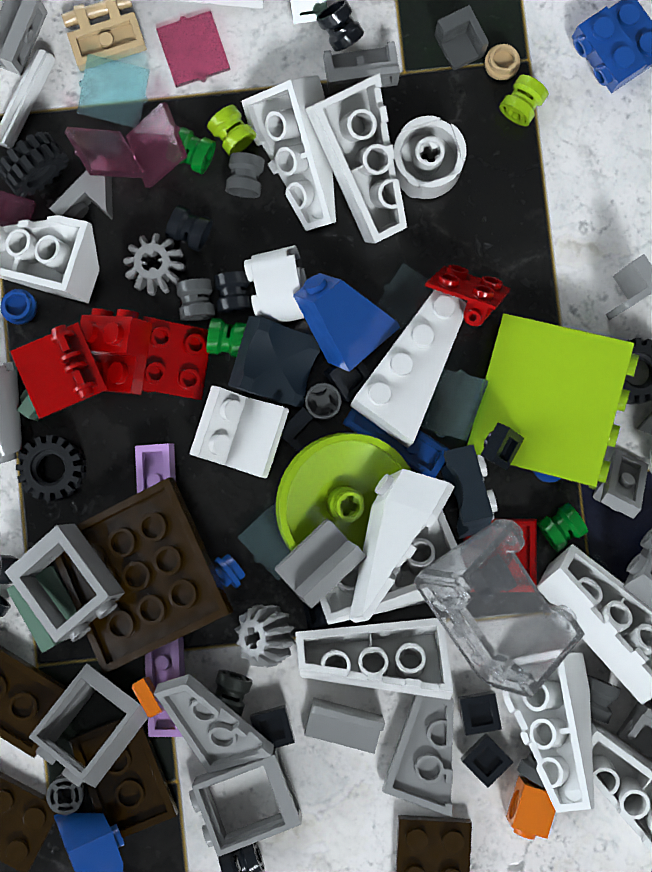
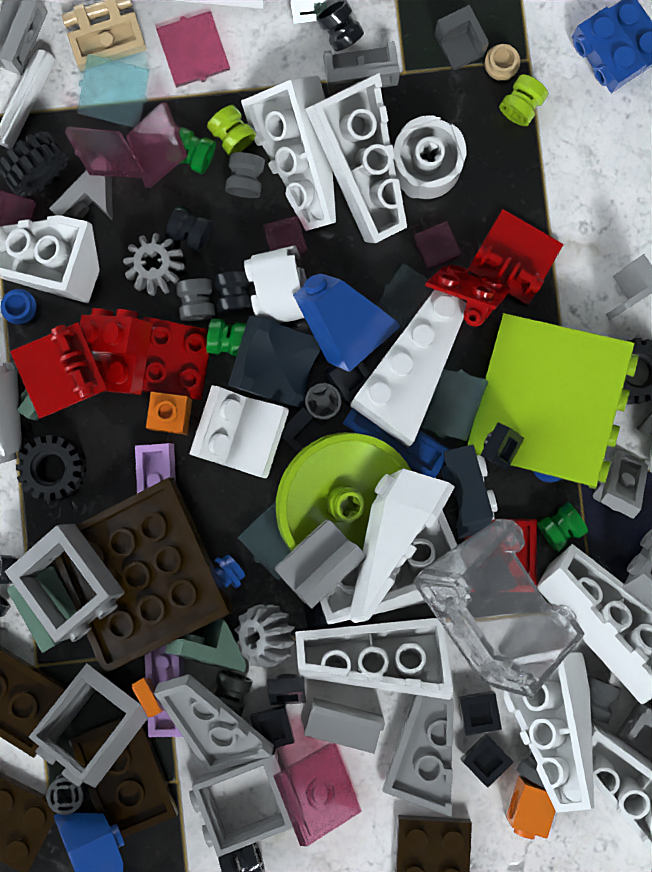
none -> orange brick [146,392,192,435]
none -> sand green slope [165,619,247,672]
none -> clear pink tile [263,215,307,254]
none -> black plate [267,674,306,705]
none -> clear pink tile [273,743,362,847]
none -> clear pink tile [413,221,461,269]
none -> red hinge [467,209,564,305]

